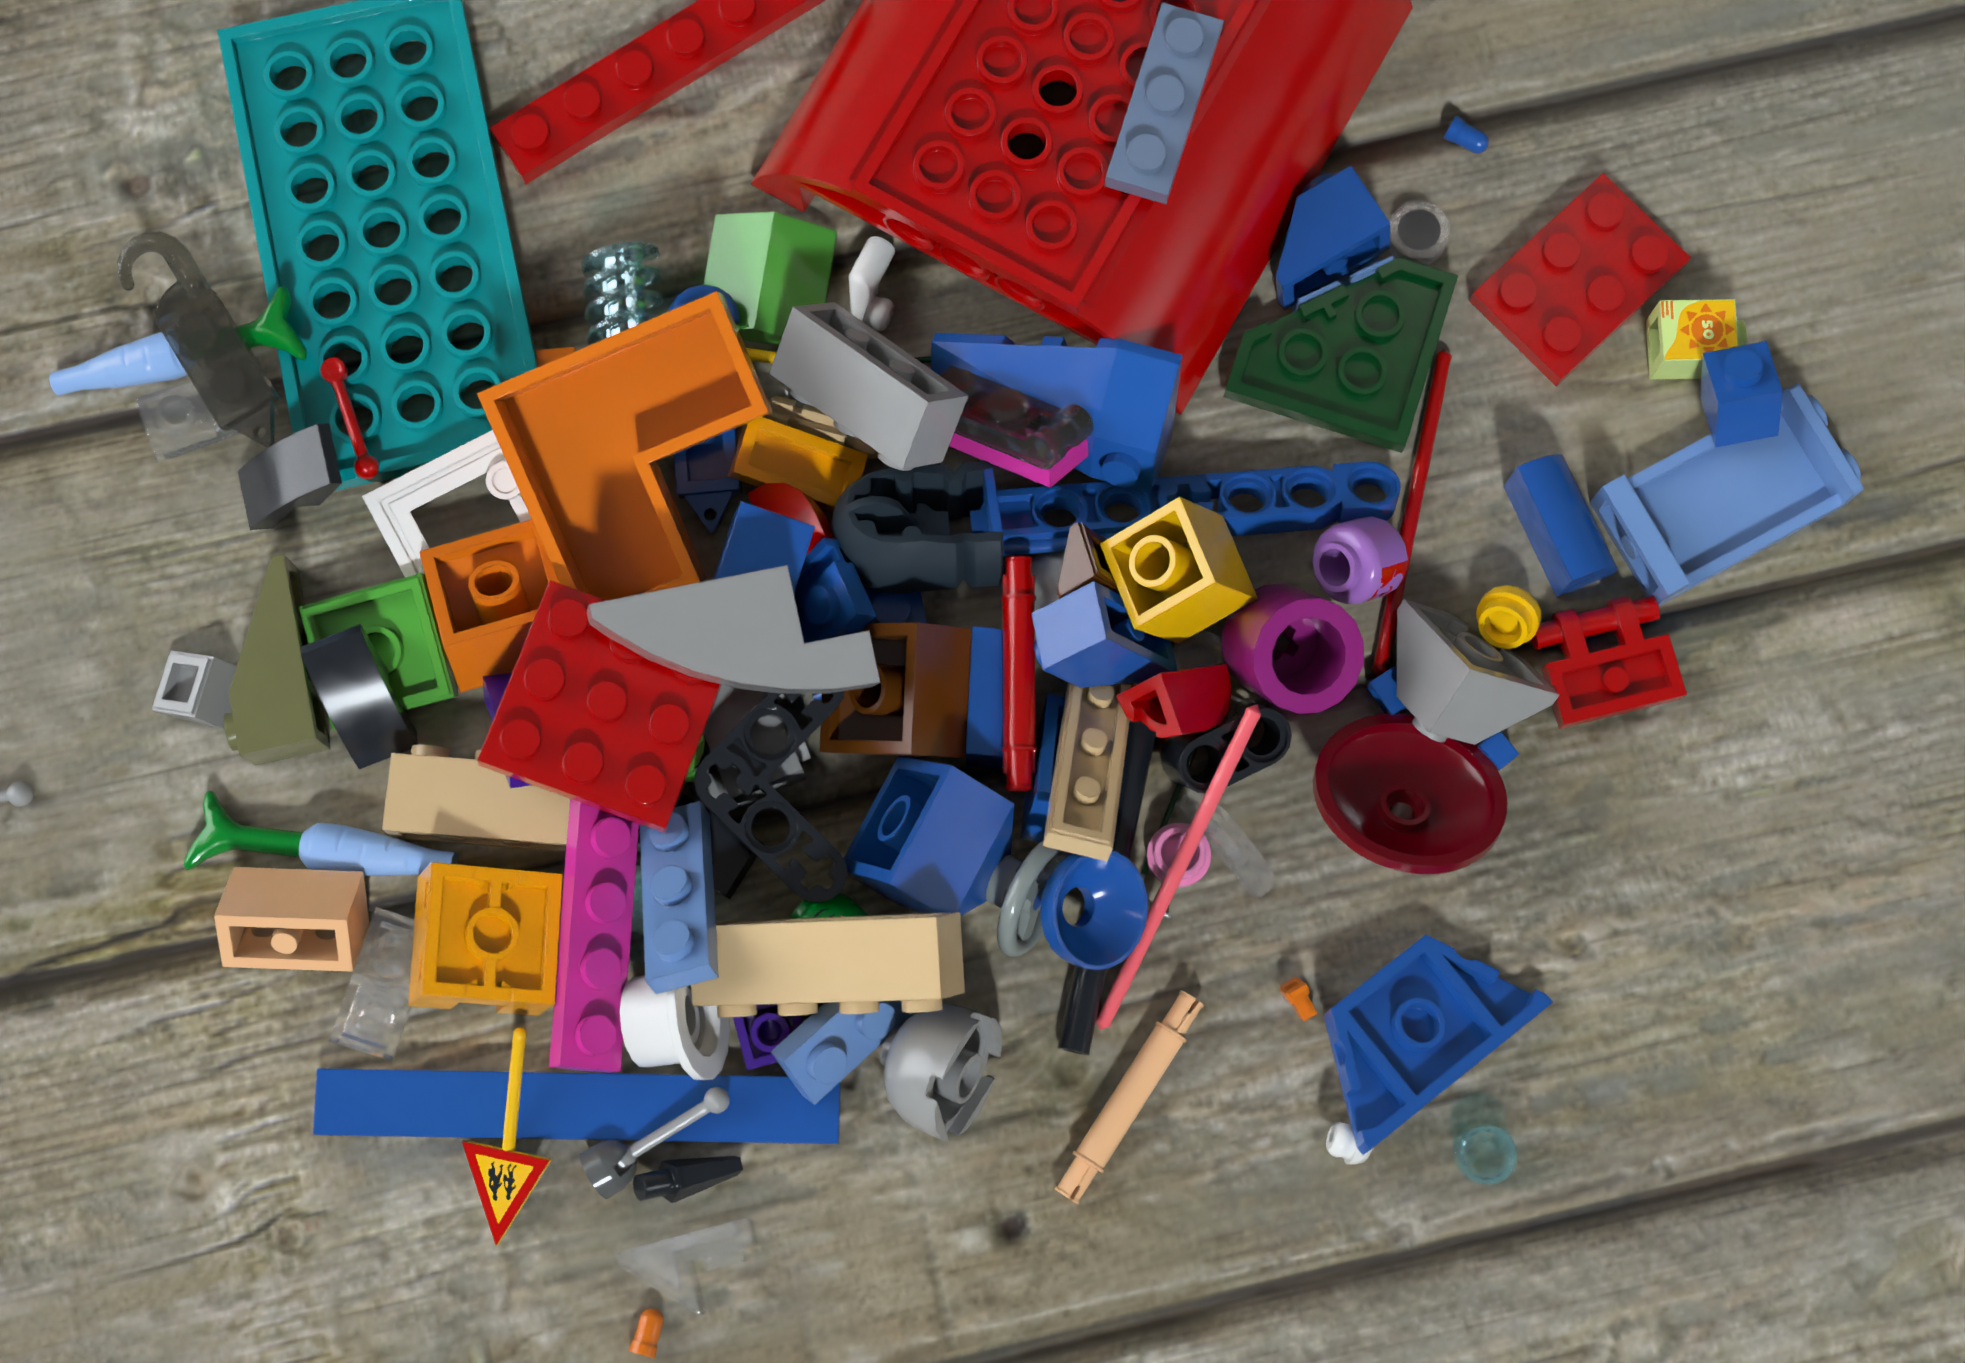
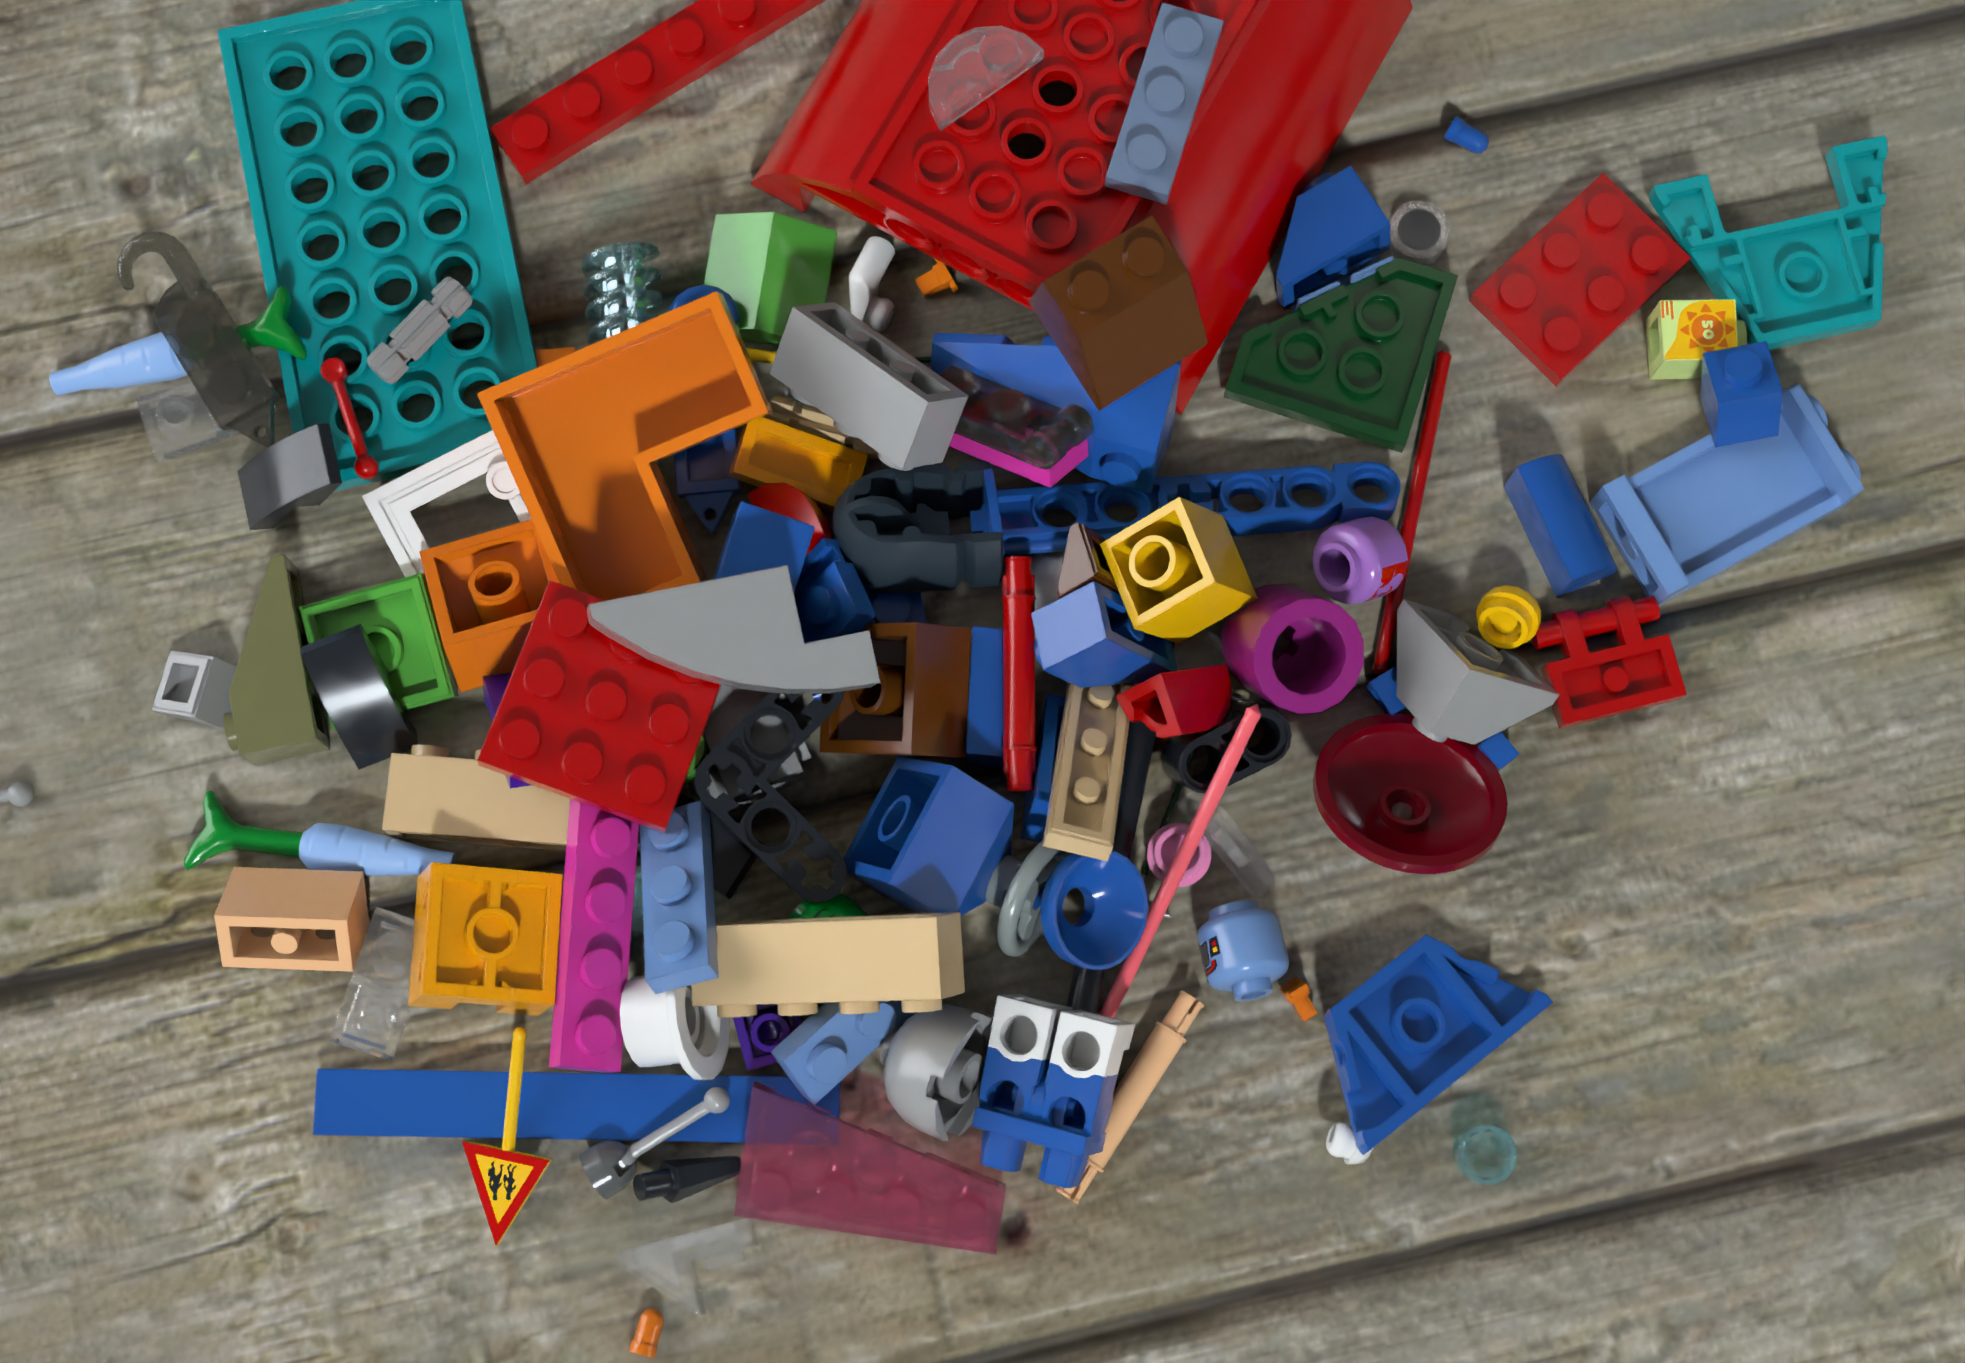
none -> light grey axle [367,277,473,384]
none -> clear pink wing [734,1081,1006,1254]
none -> orange piece [914,258,959,299]
none -> clear tile [928,26,1044,131]
none -> blue hips [972,994,1135,1189]
none -> reddish brown slope [1028,215,1208,411]
none -> medium blue head [1197,900,1289,1002]
none -> teal wing [1648,135,1888,350]

